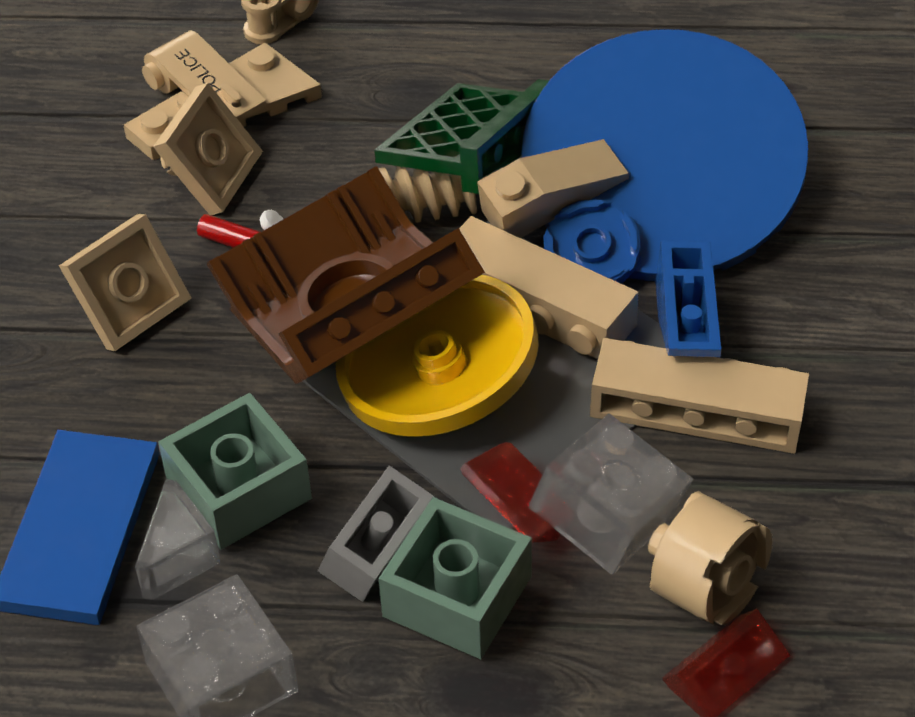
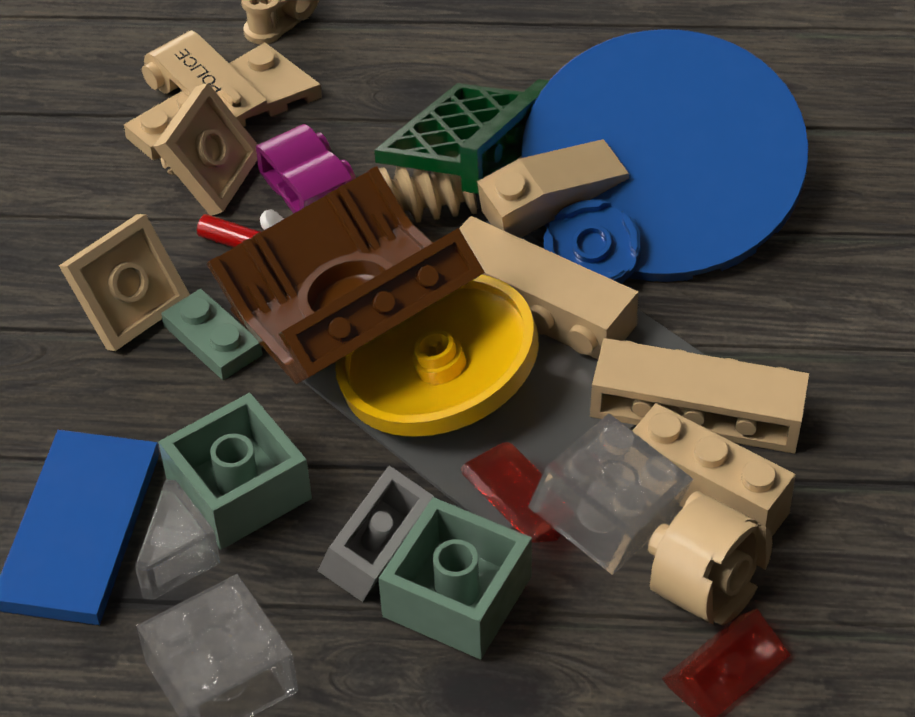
blue slope [656,240,721,357] -> none
none -> sand green plate [161,288,263,381]
none -> magenta brick [256,124,356,213]
none -> tan brick [625,403,796,536]

